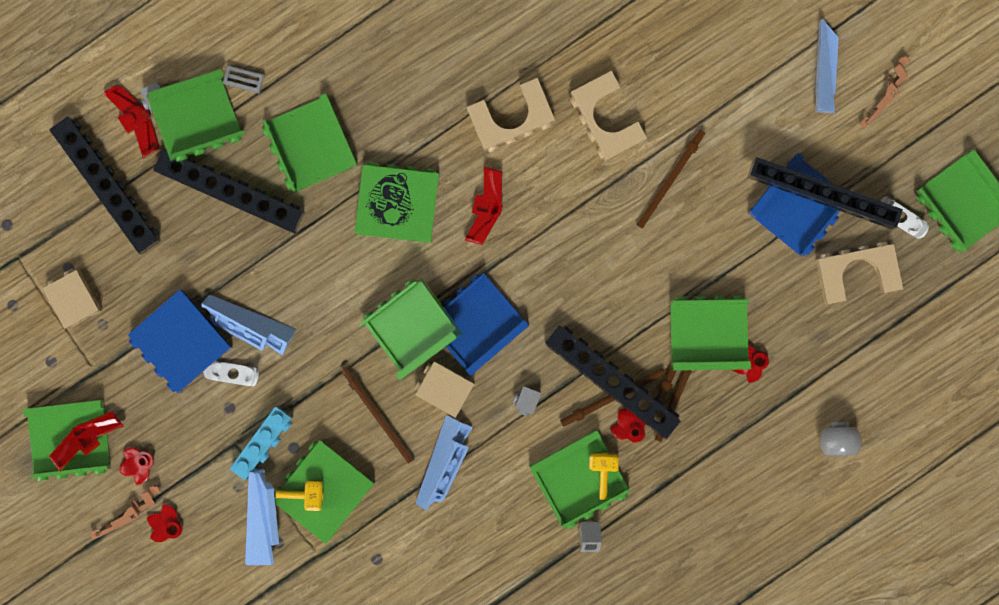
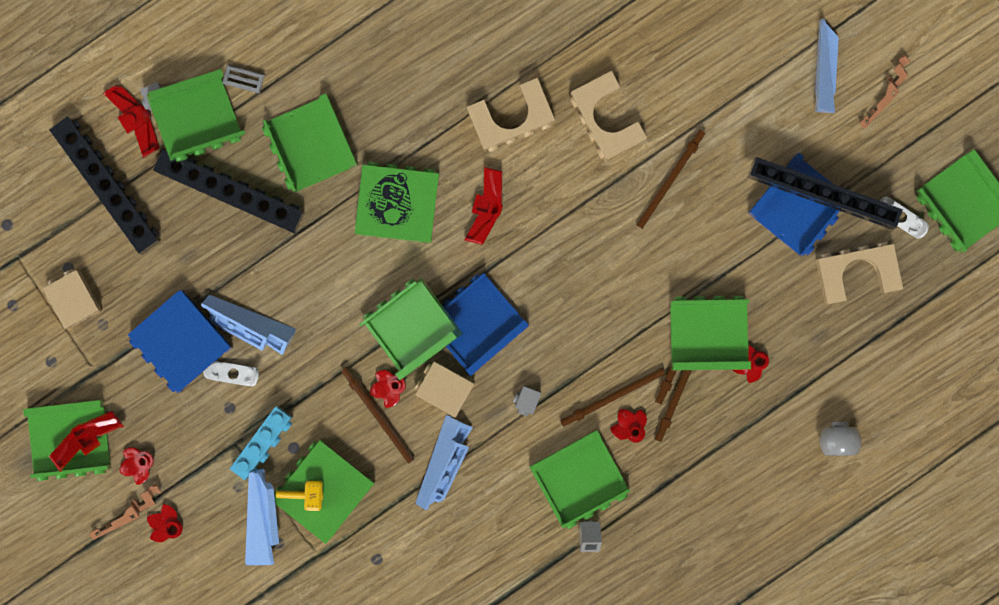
black brick [545,325,681,440] -> none
yellow piece [589,452,619,500] -> none
none -> red plate [370,370,406,408]

